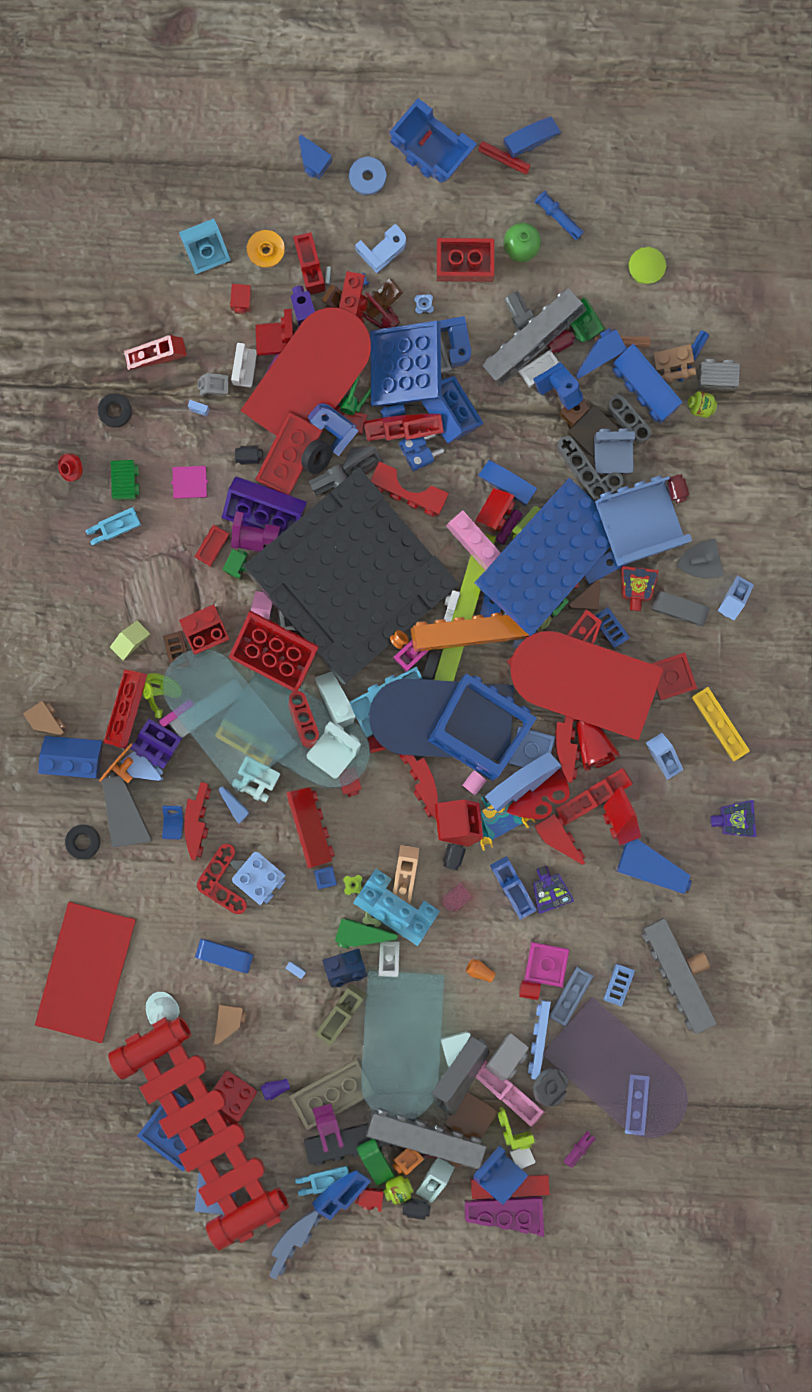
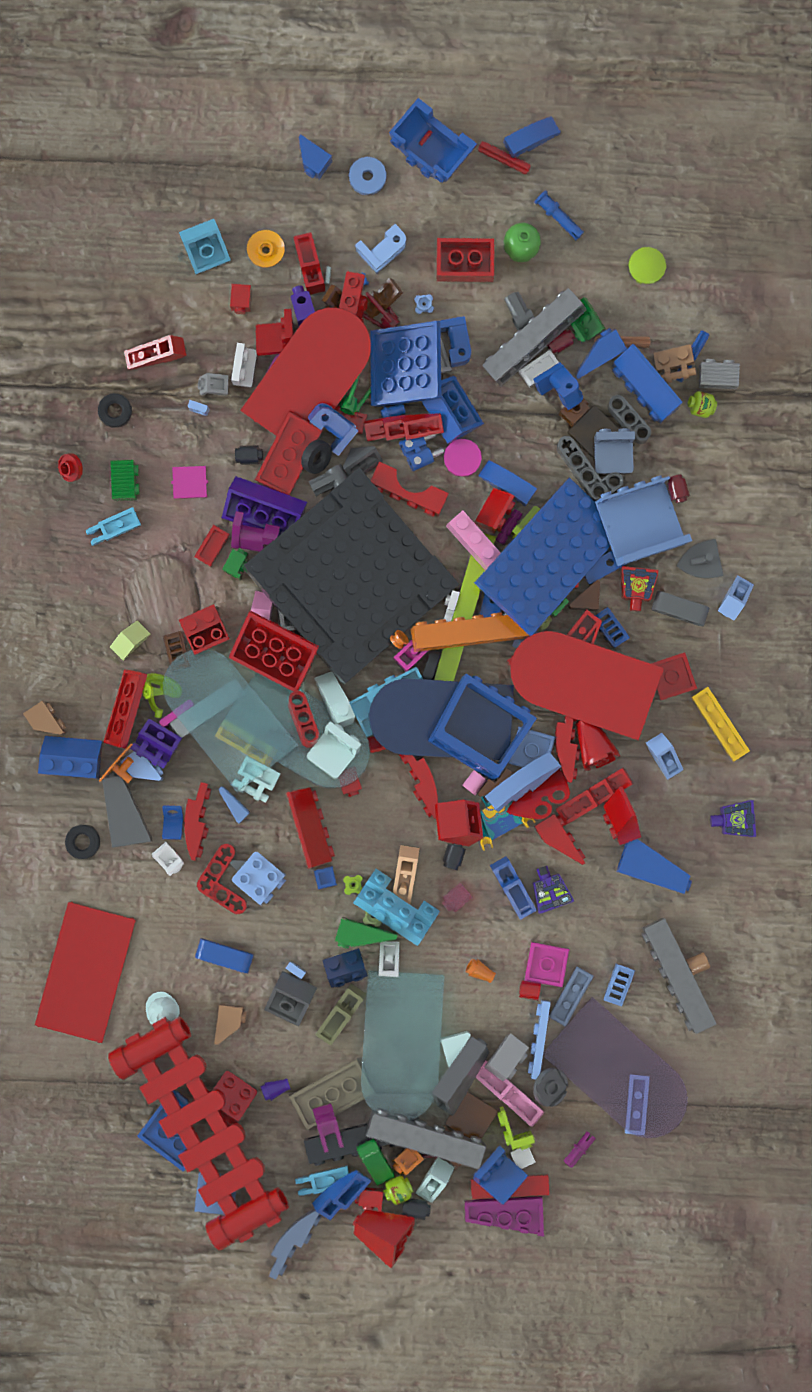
none -> white bracket [151,842,184,876]
none -> dark grey slope [264,971,317,1027]
none -> red slope [353,1209,415,1268]
none -> dark pink tile [444,439,482,477]
none -> reddish brown slope [477,768,513,797]

